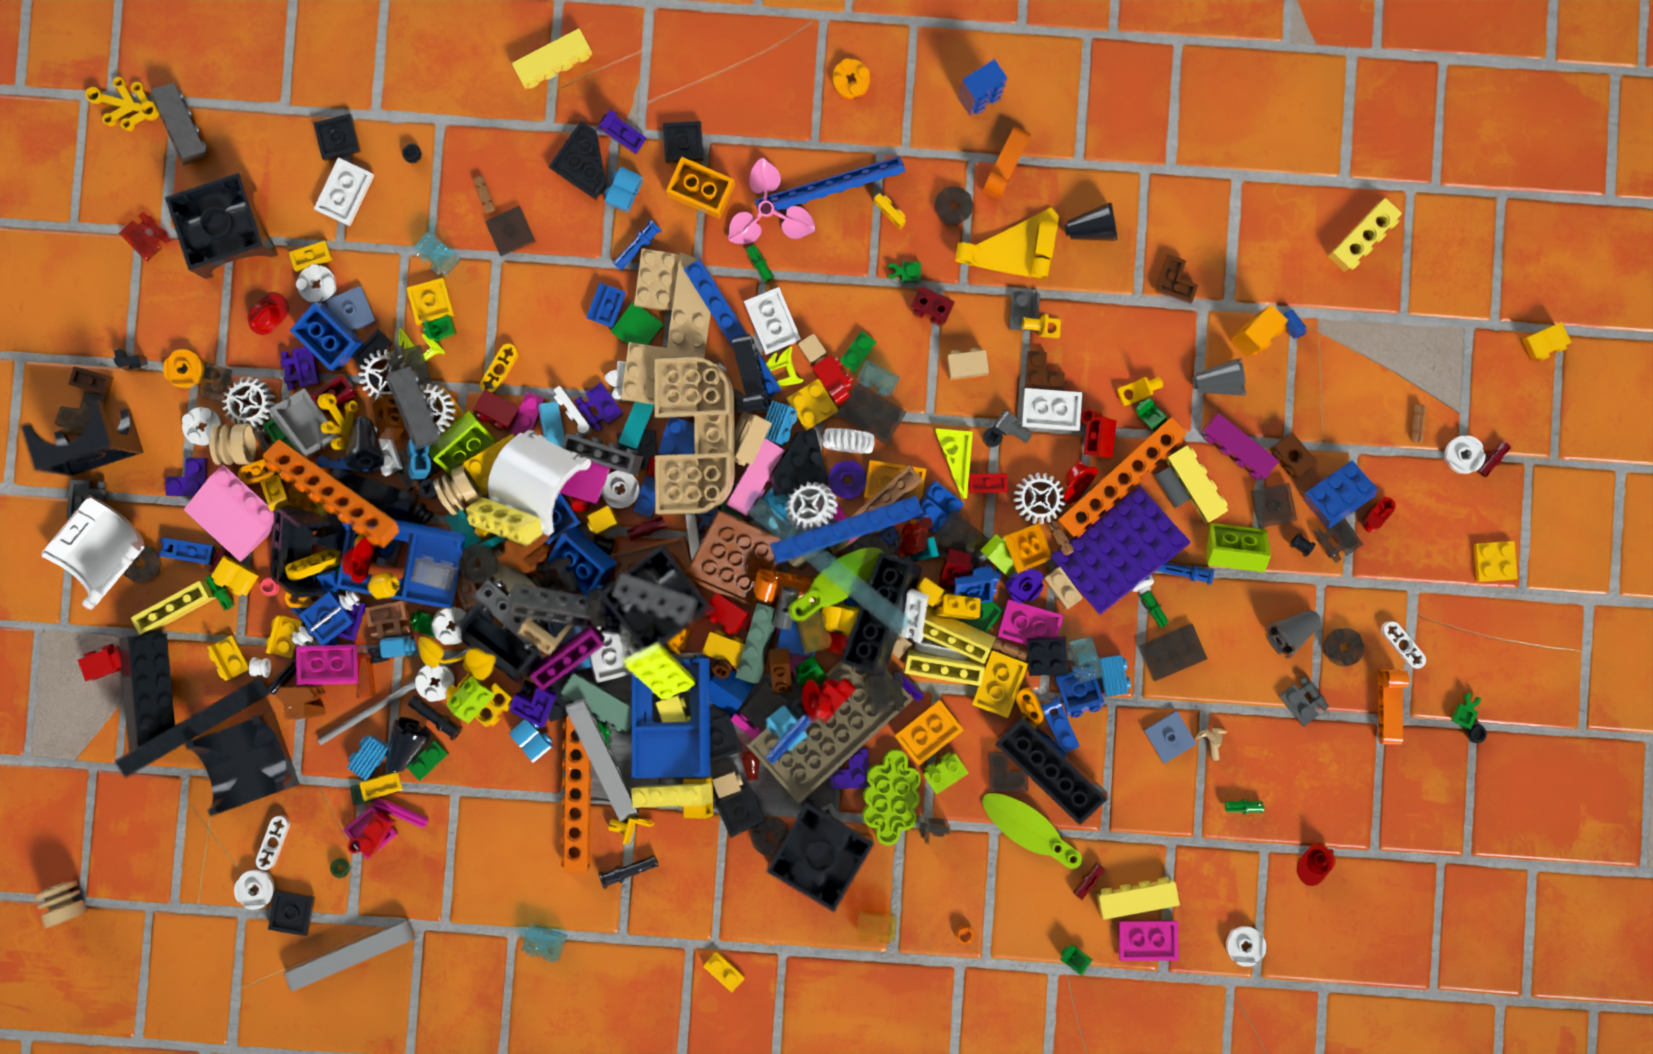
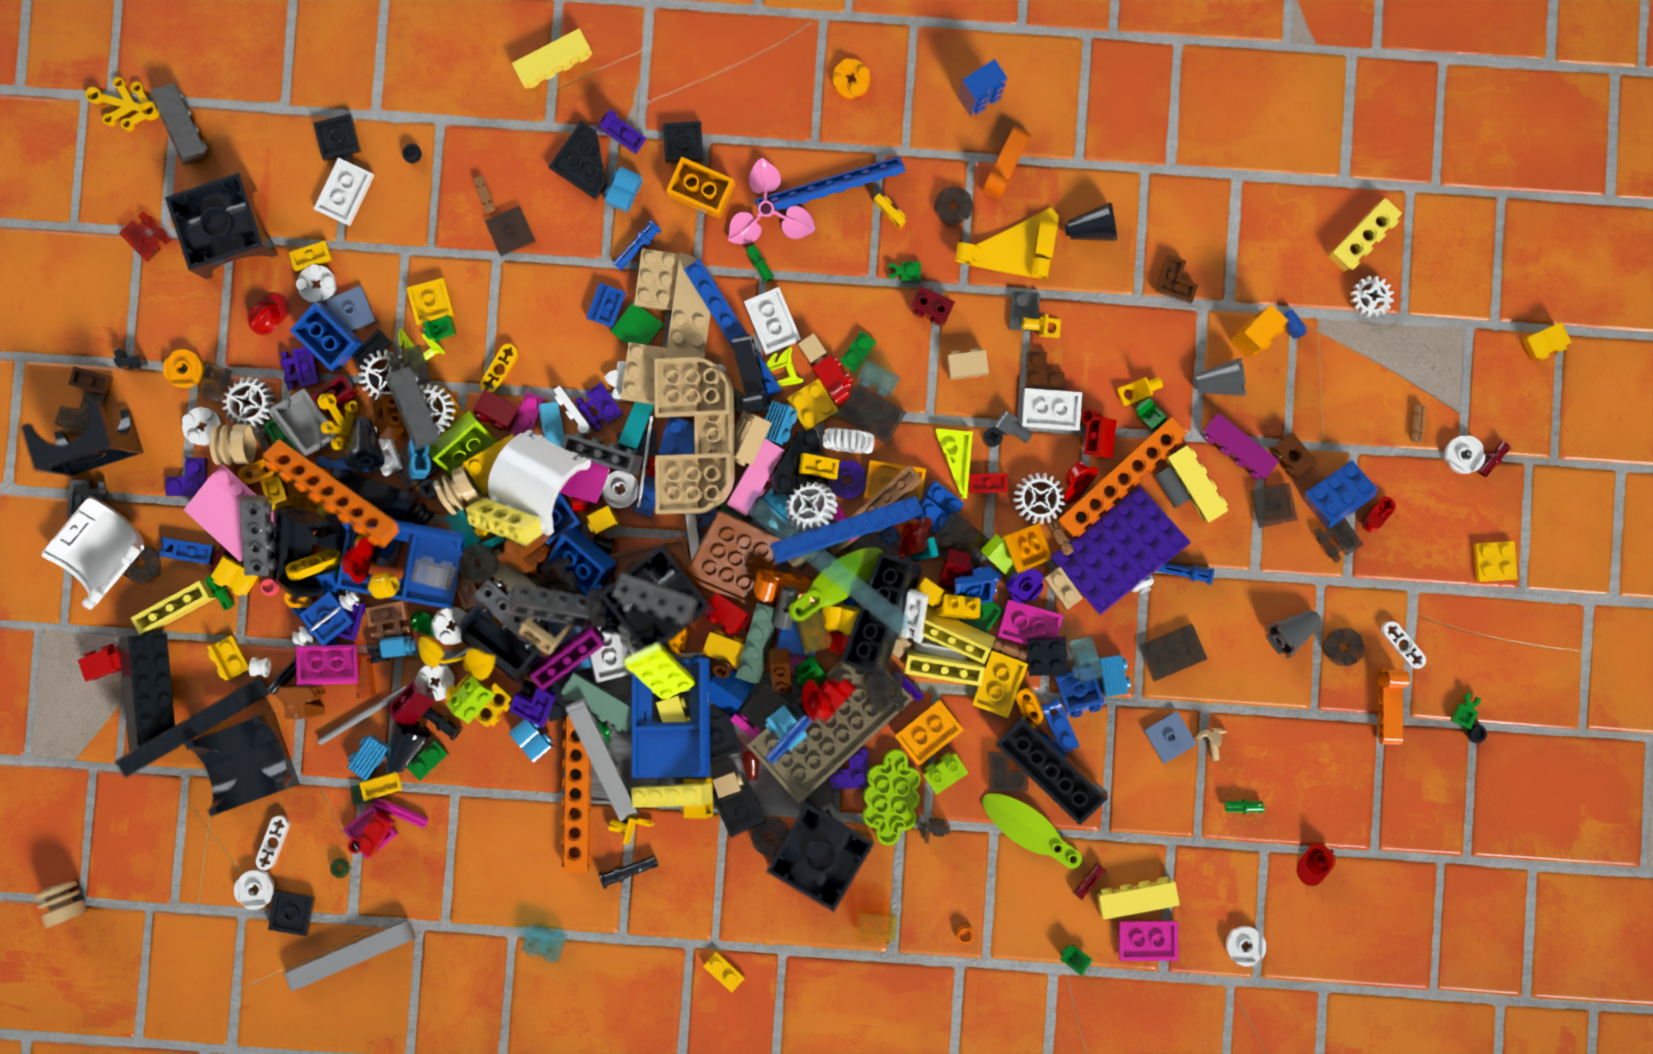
yellow bracket [265,615,304,659] -> none
clear light blue brick [413,230,461,276] -> none
dark red pin [626,516,667,541] -> none
green axle [1140,590,1169,628] -> none
lime slope [1206,523,1271,572] -> none
dark grey plate [1278,676,1329,726] -> none
black bush [1289,532,1316,557] -> none
none -> flat silver brick [240,495,276,576]
none -> dark red brick [389,680,436,727]
none -> white piece [637,416,653,508]
none -> yellow plate [799,453,839,480]
none -> white gear [1350,276,1394,318]

